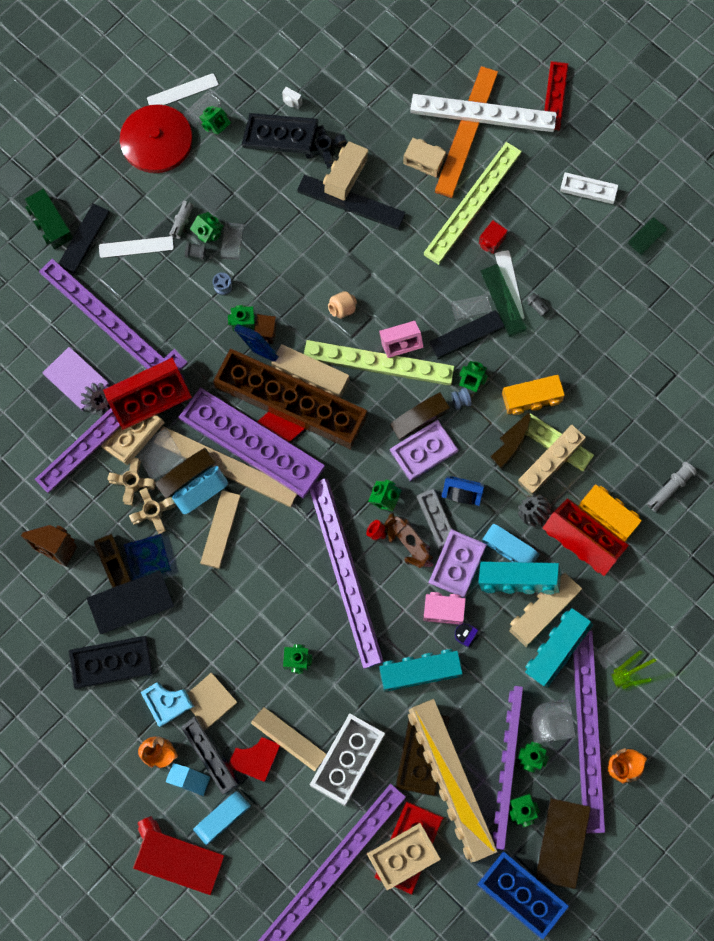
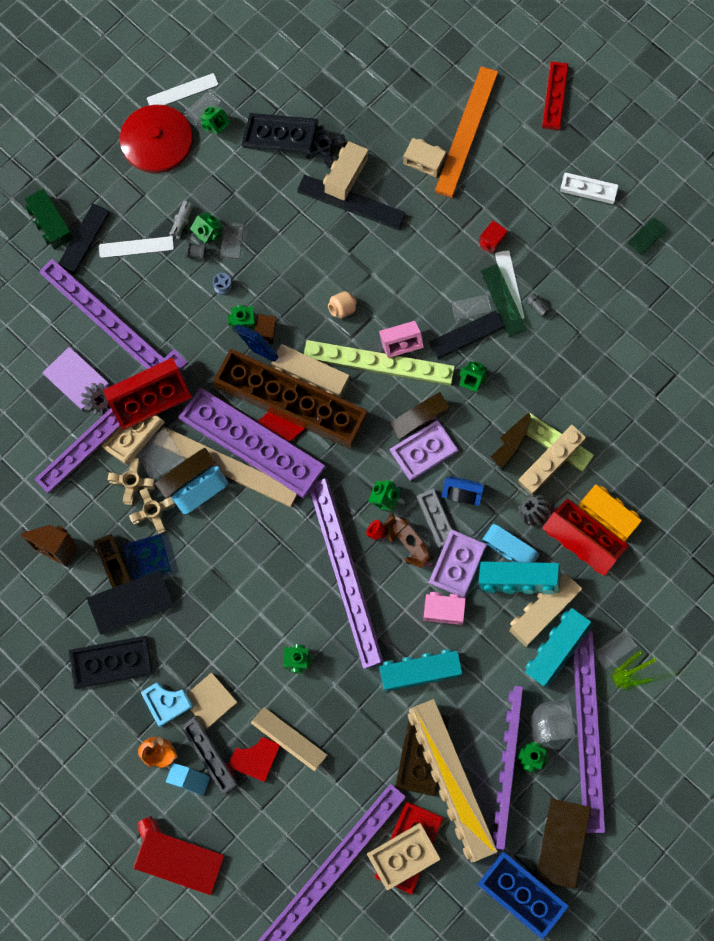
medium azure beam [193,791,251,845] -> none
tan tile [200,491,241,569] -> none
white plate [282,87,302,109] -> none
white brick [310,714,385,807] -> none
white plate [410,94,556,132] -> none
yellowish green plate [424,142,521,265] -> none
sand blue wheel [451,388,472,410] -> none
tile [455,624,478,648] -> none
light orange brick [502,375,565,415] -> none
green brick [509,794,540,827] -> none
orange hair [608,748,647,784] -> none
light grey pin [647,462,697,512] -> none

